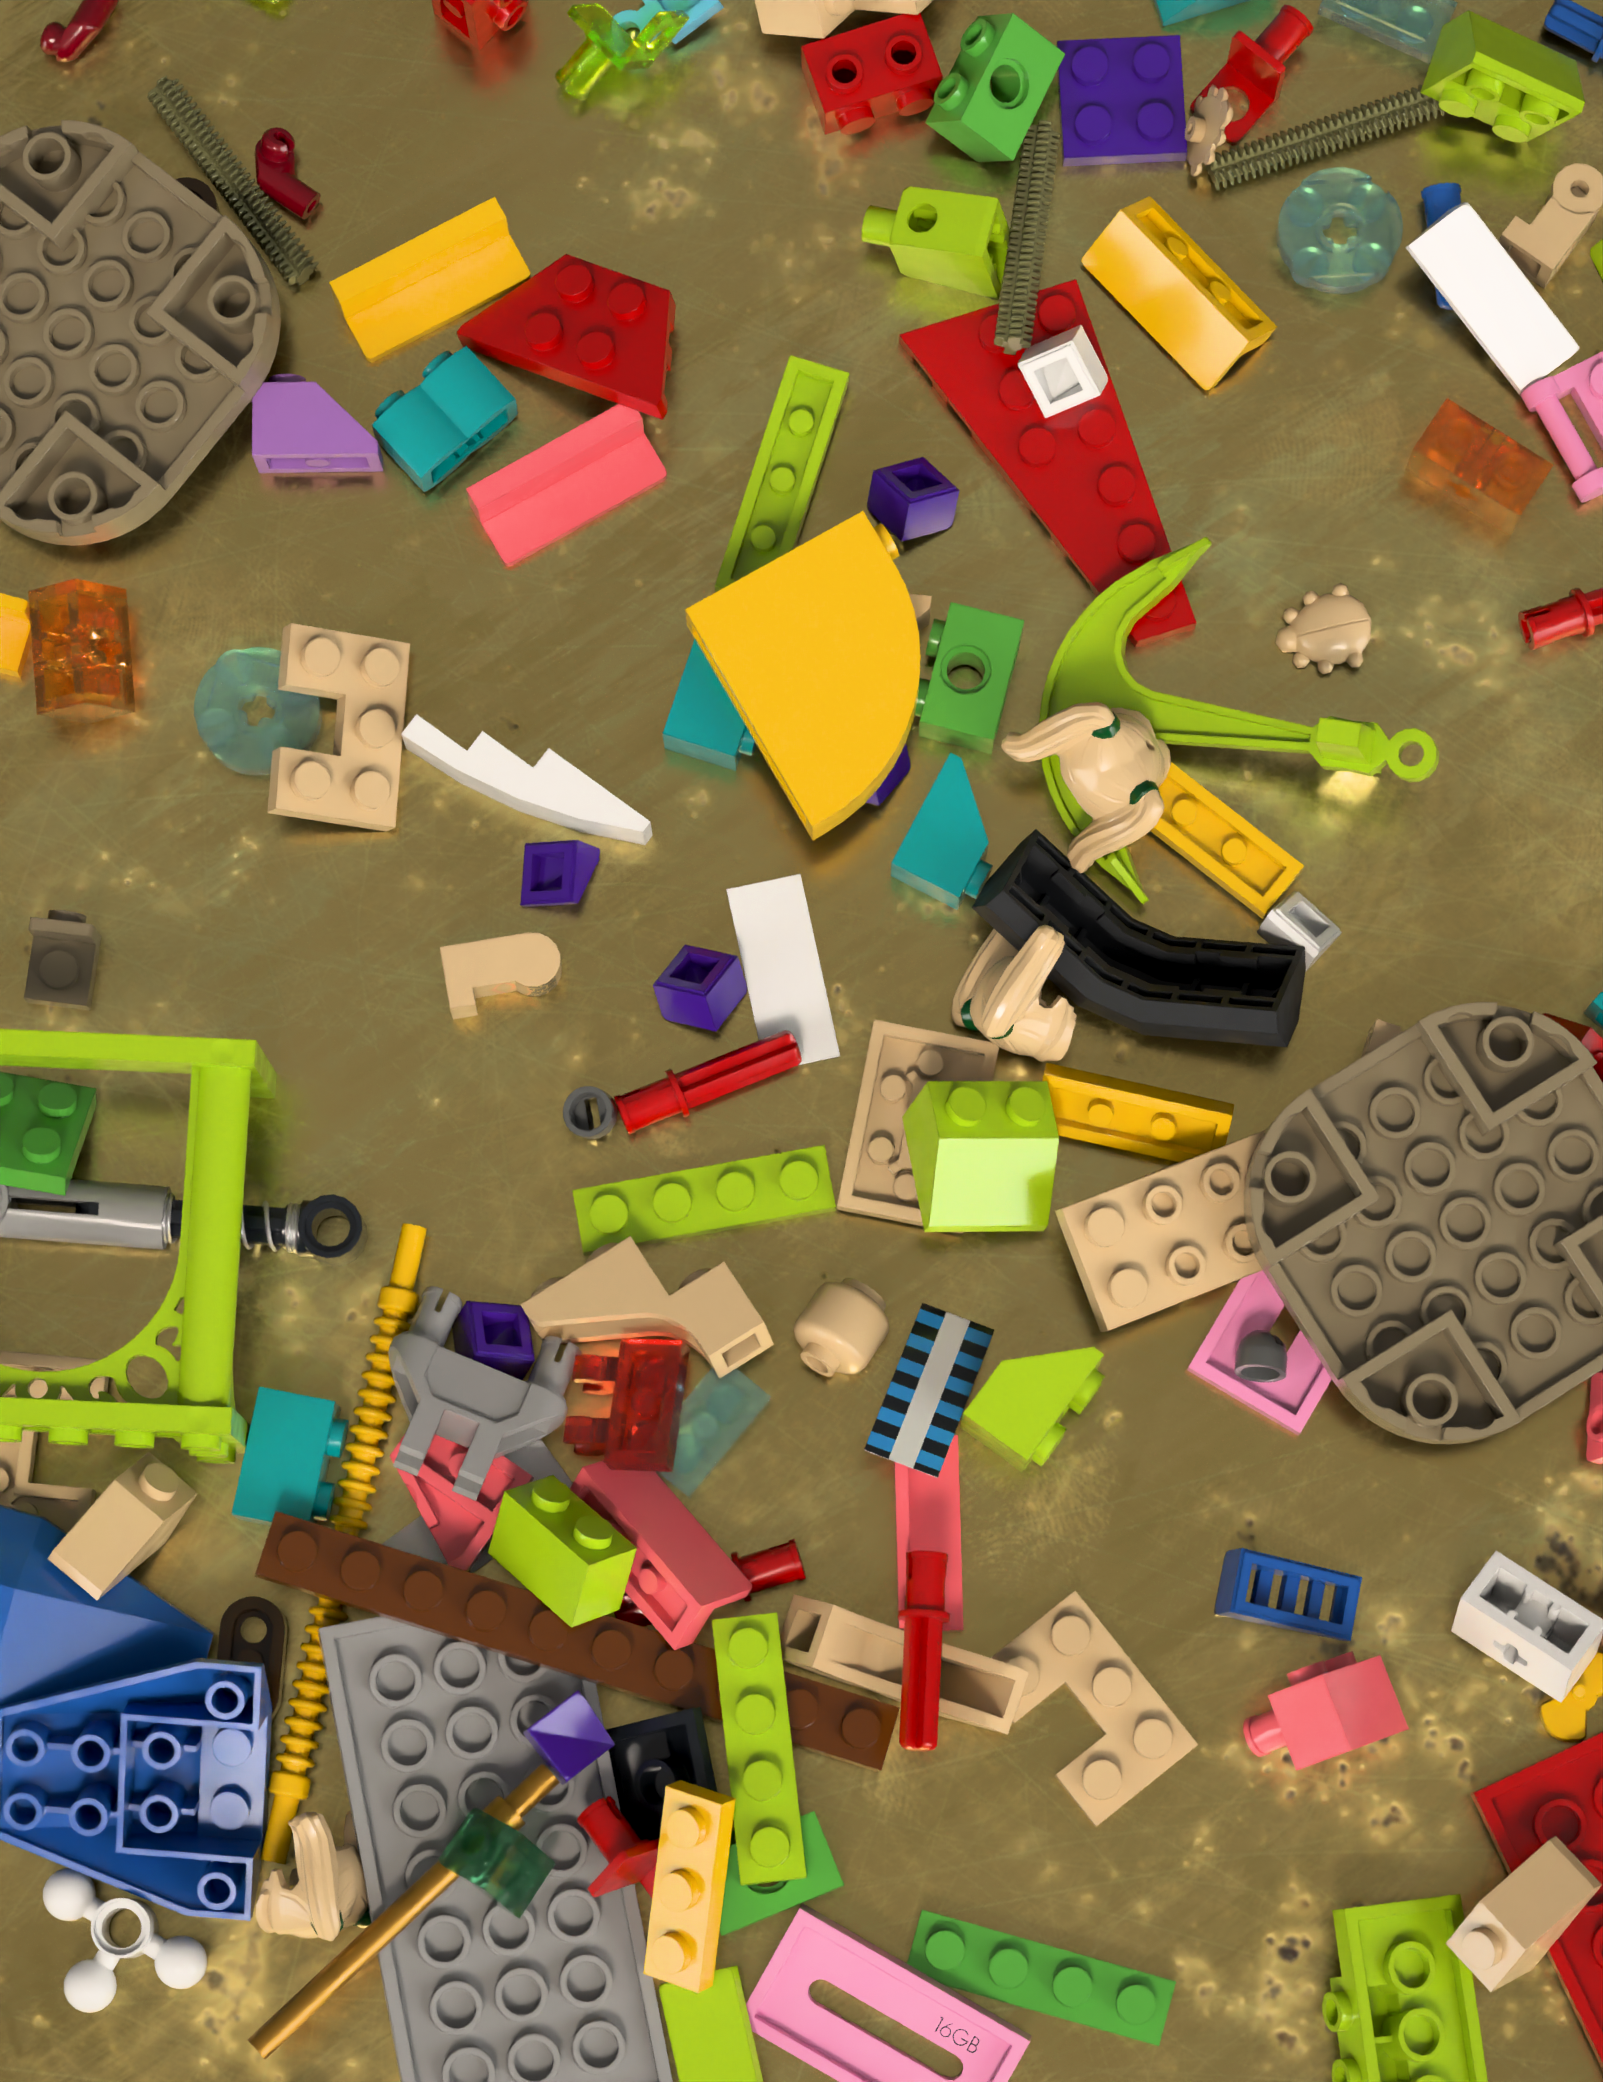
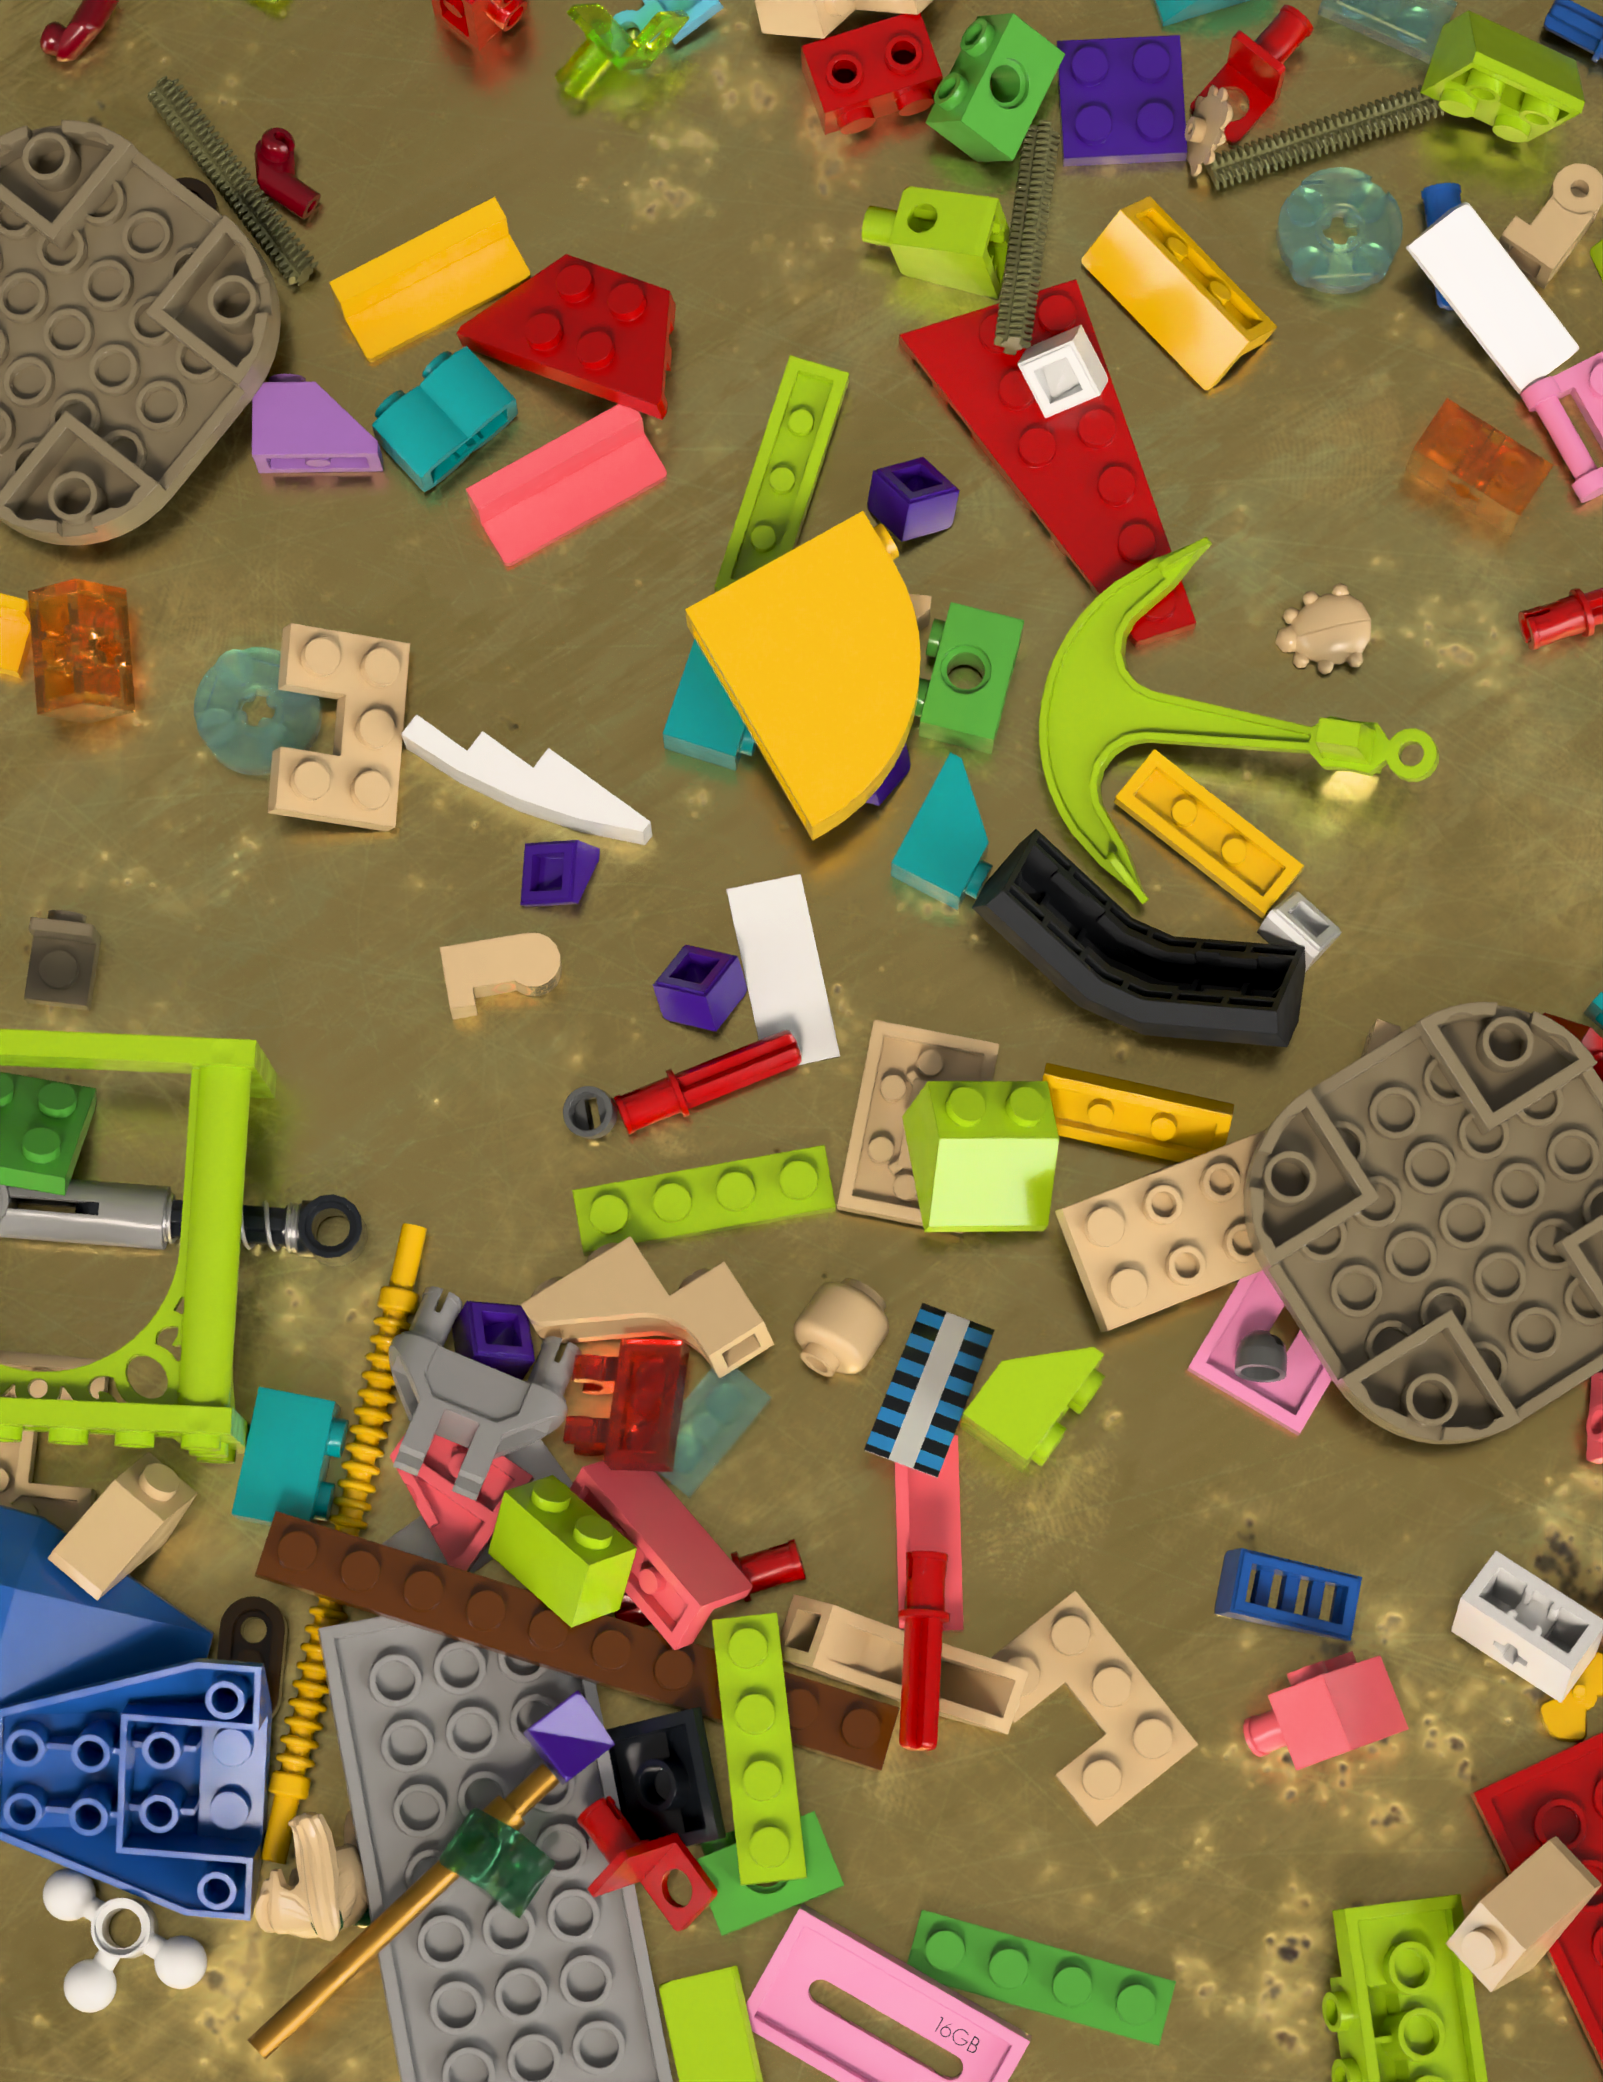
yellow plate [643,1780,736,1993] -> none
tan hair [952,925,1077,1062] -> none
tan hair [1001,702,1171,874] -> none

